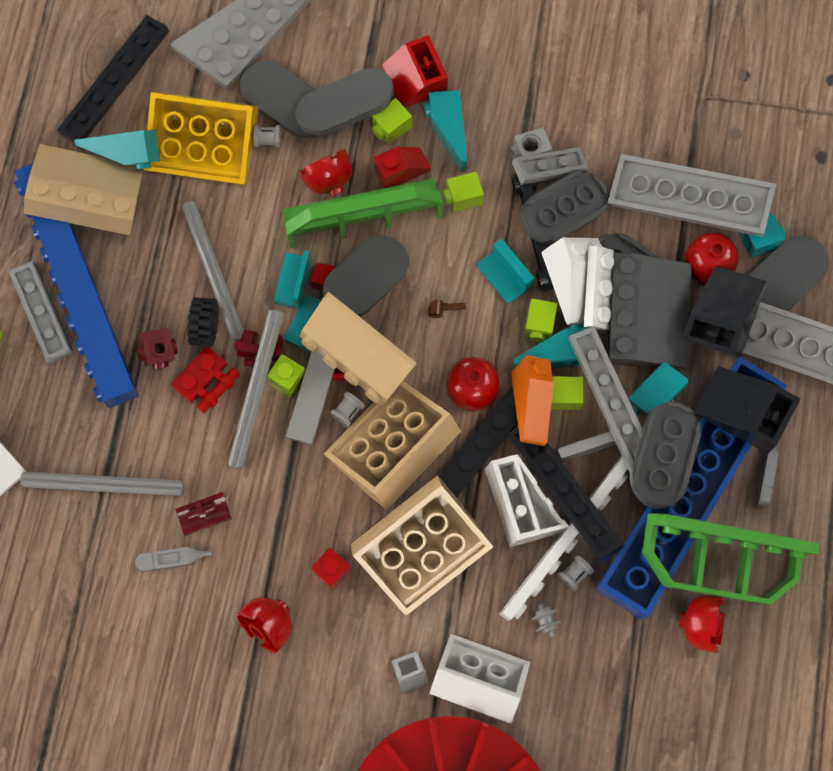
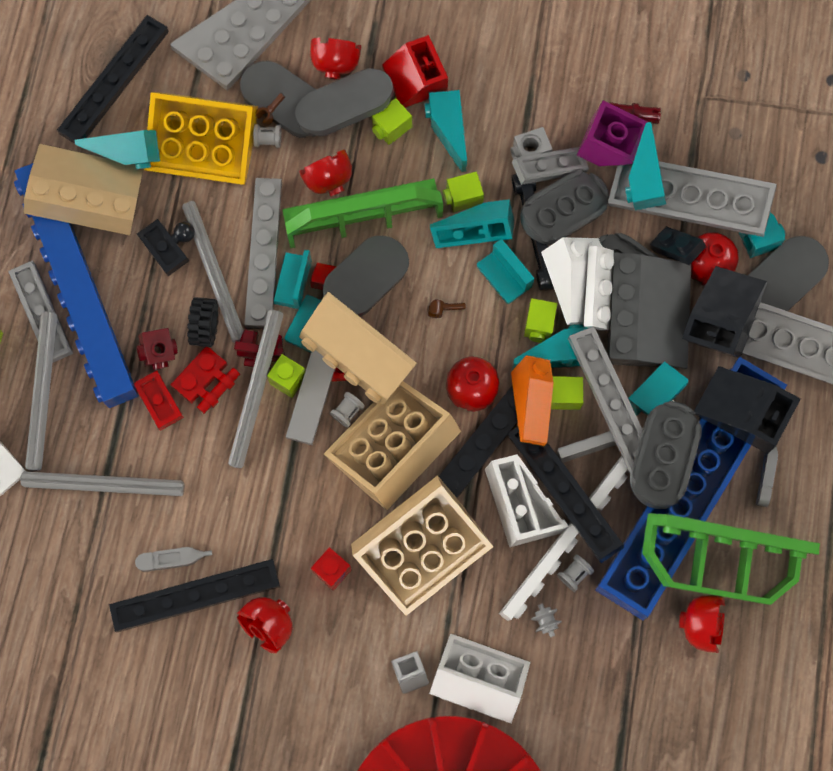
dark red hips [175,492,232,536] -> none
red slope [373,147,432,188] -> none
none -> light grey axle [25,311,57,471]
none -> black plate [109,559,281,633]
none -> red plate [133,370,184,431]
none -> black plate [137,219,195,276]
none -> light grey plate [245,178,282,329]
none -> reddish brown hand [256,93,285,126]
none -> red cylinder [310,38,361,80]
none -> teal slope [430,199,515,248]
none -> magenta slope [576,100,648,166]
none -> dark red pin [610,102,661,124]
none -> teal slope [625,122,666,211]
none -> black plate [649,226,706,265]

